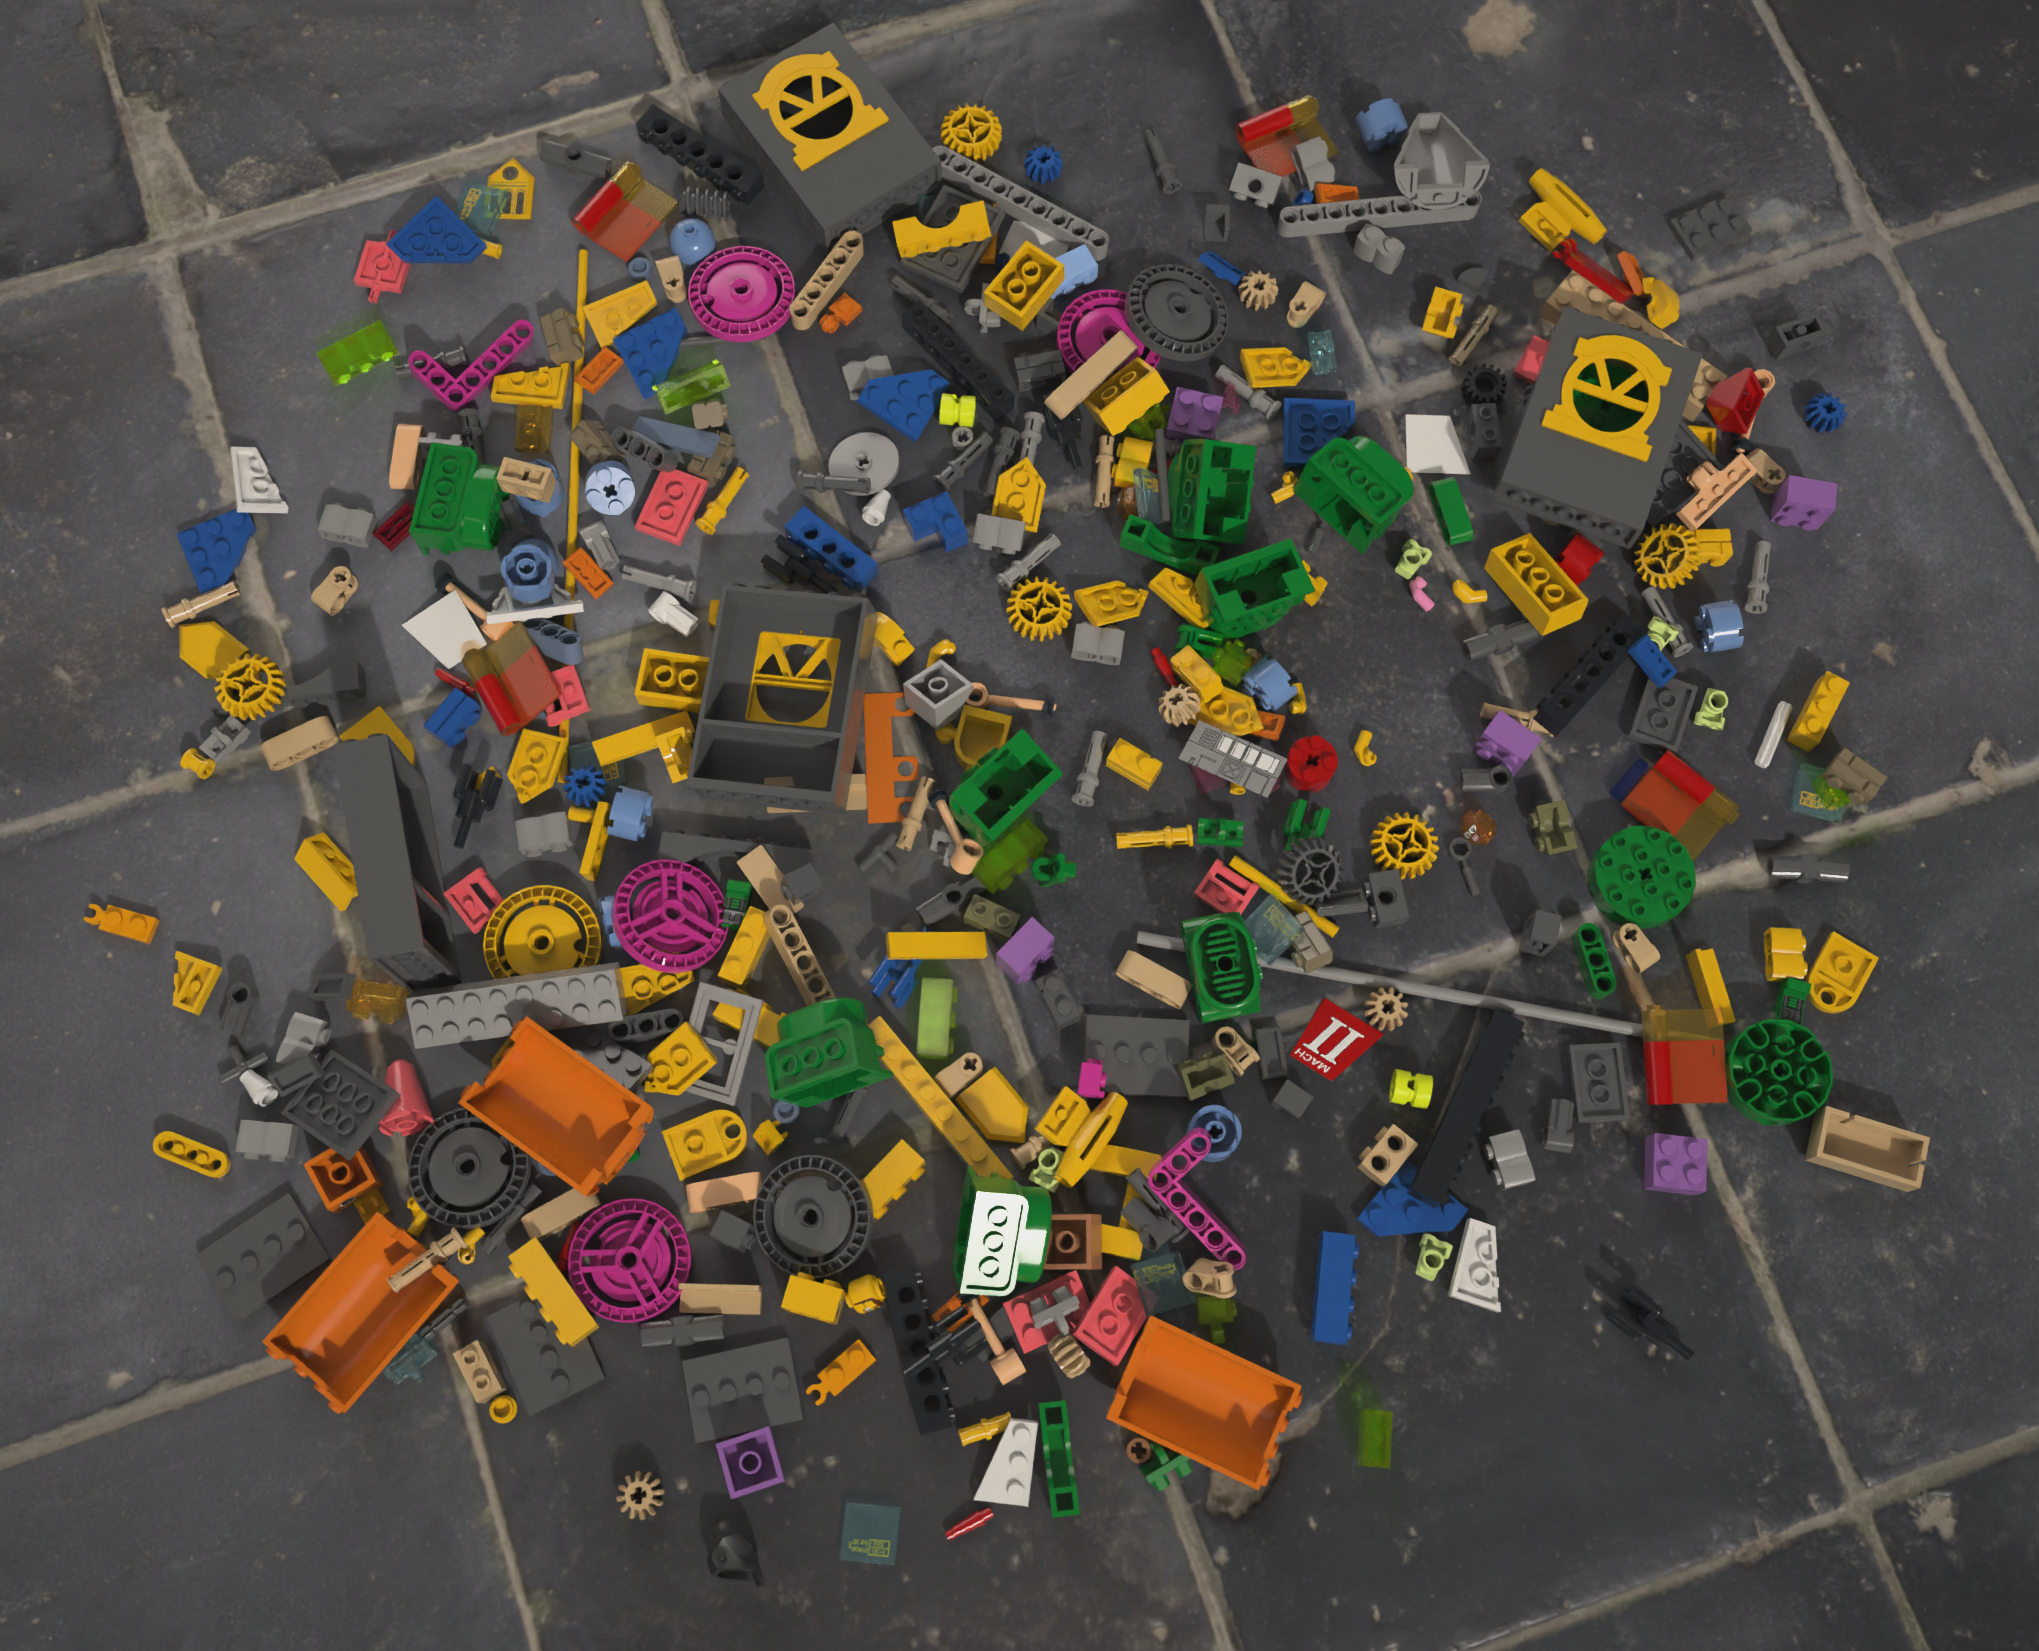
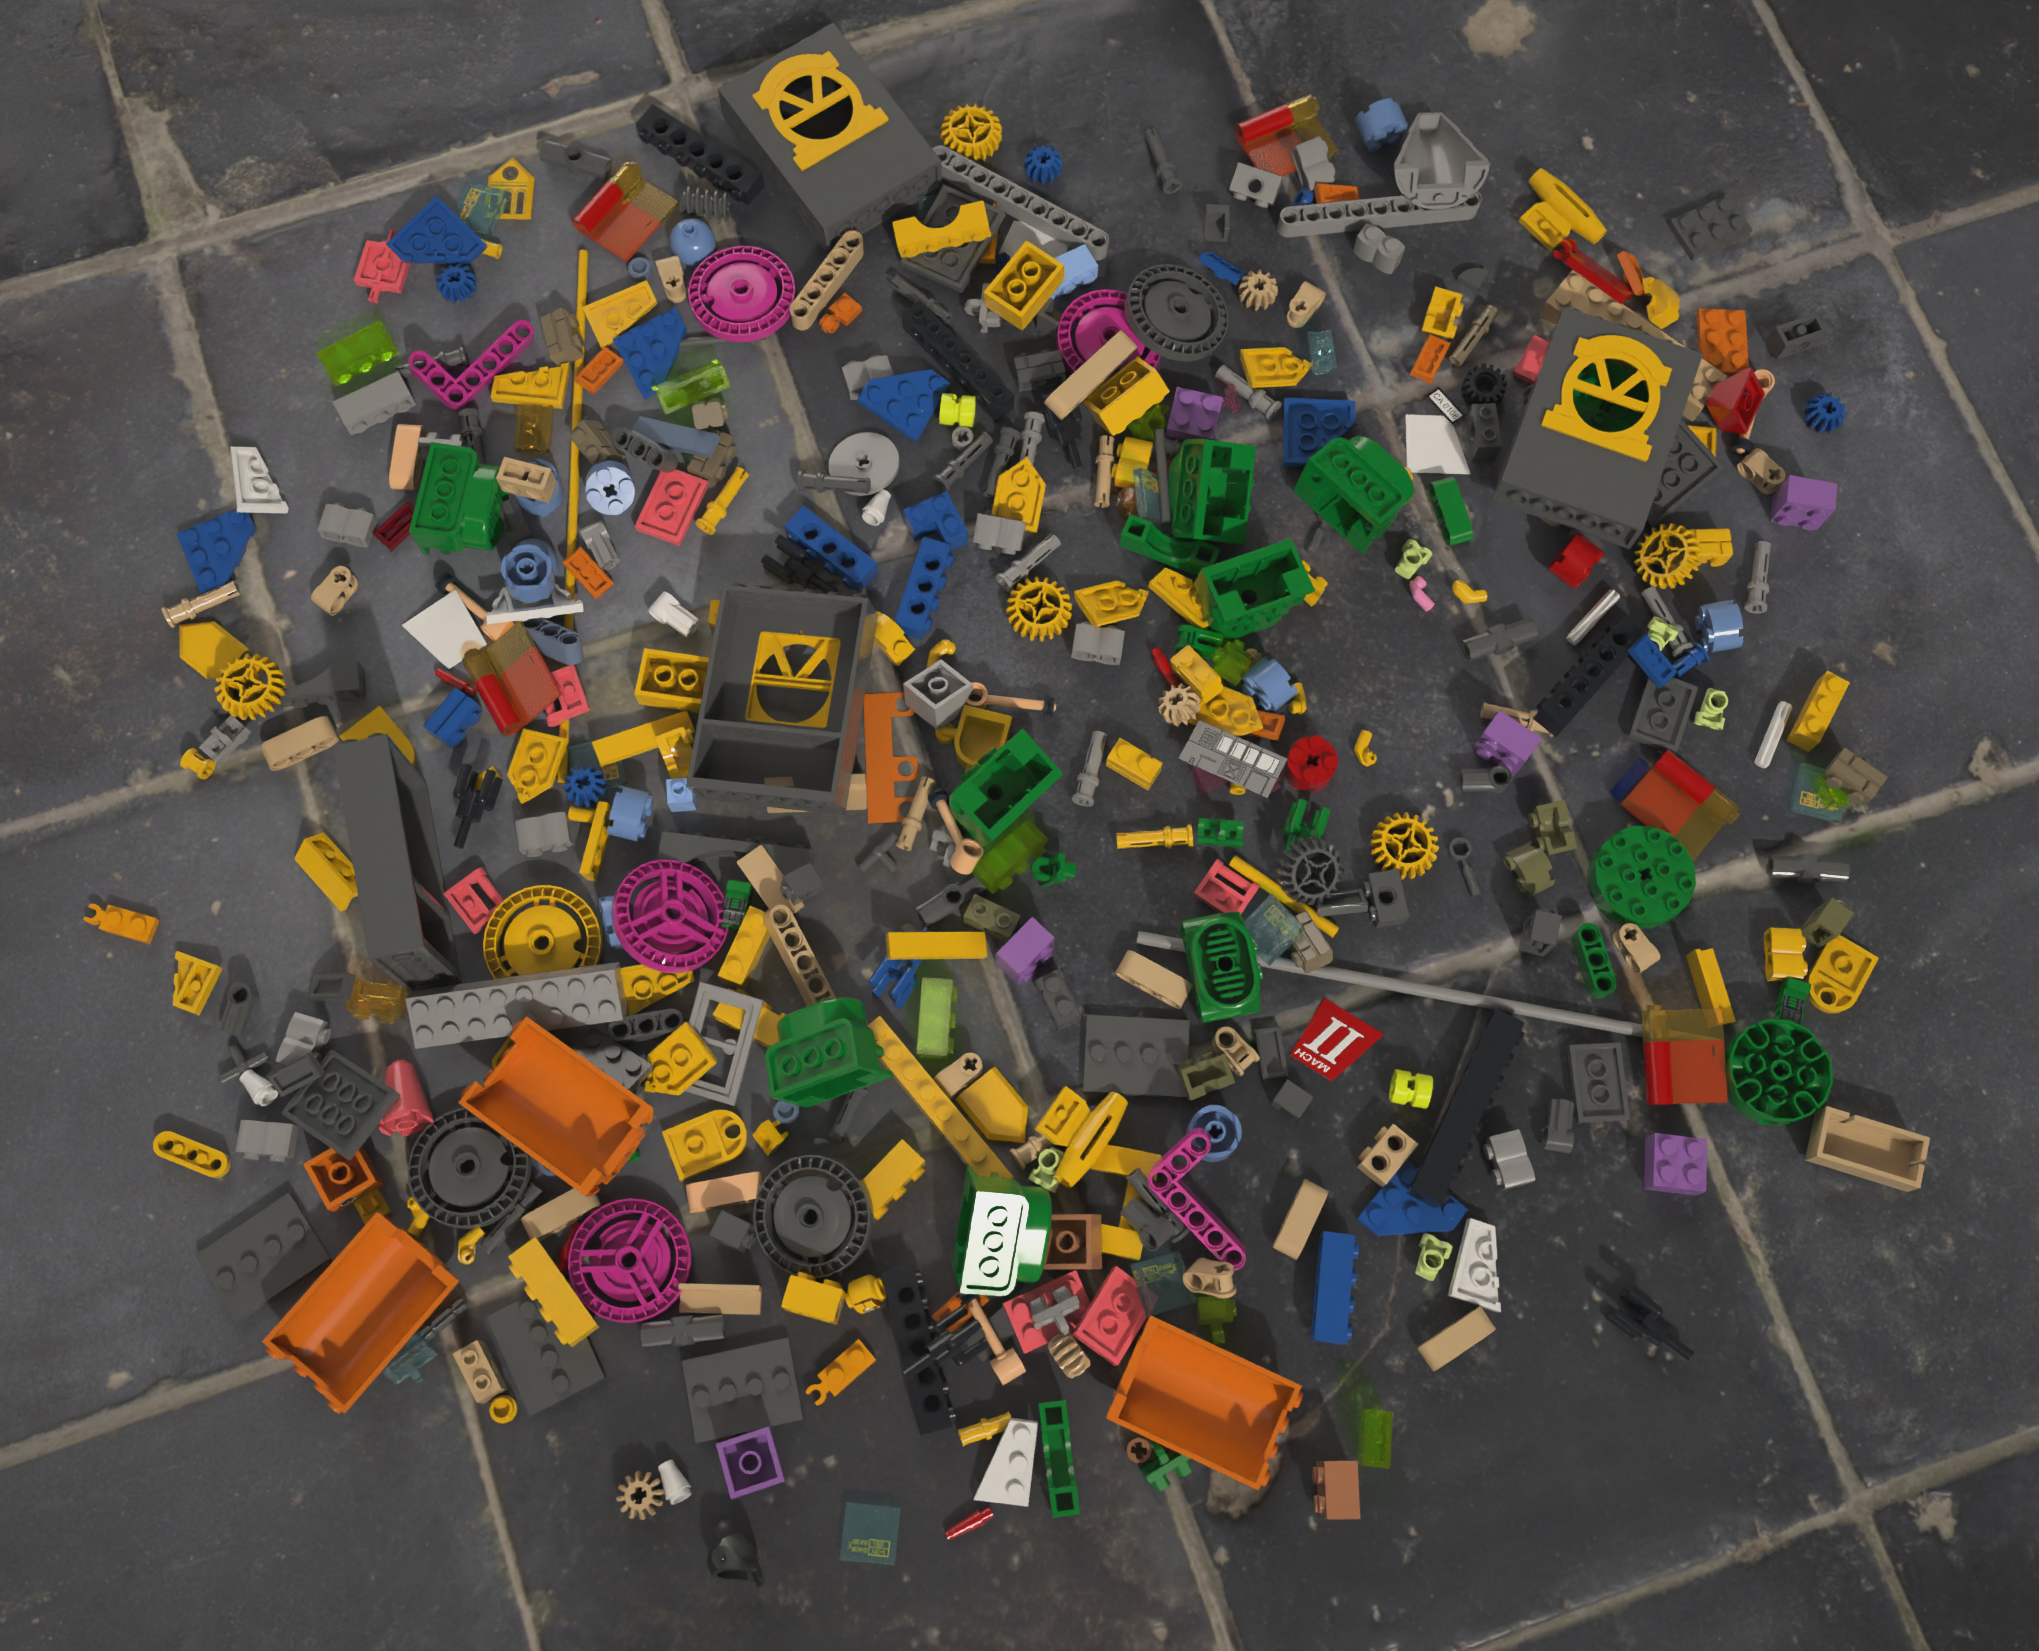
tan pin [386,1227,468,1293] -> none
light grey pin [622,564,697,602] -> none
dark pink brick [1077,1059,1107,1099] -> none
yellow arm [1270,471,1298,504] -> none
tan gear [1364,987,1408,1031] -> none
clear orange head [1459,810,1497,847] -> none
yellow brick [1484,533,1589,636] -> none
light nougat plate [1676,453,1758,531] -> none
none -> light grey brick [333,371,416,436]
none -> blue gear [436,262,477,304]
none -> white cone [658,1460,691,1505]
none -> light blue brick [666,778,697,812]
none -> blue brick [894,537,954,640]
none -> tan beam [1272,1179,1329,1260]
none -> nougat brick [1312,1461,1360,1519]
none -> orange plate [1410,334,1451,384]
none -> tan beam [1417,1306,1496,1372]
none -> sticker [1426,387,1465,425]
none -> olive cylinder [1503,841,1555,898]
none -> white axle [1566,589,1620,646]
none -> blue pin [1672,642,1710,678]
none -> orange plate [1696,308,1749,377]
none -> olive brick [1801,898,1854,948]

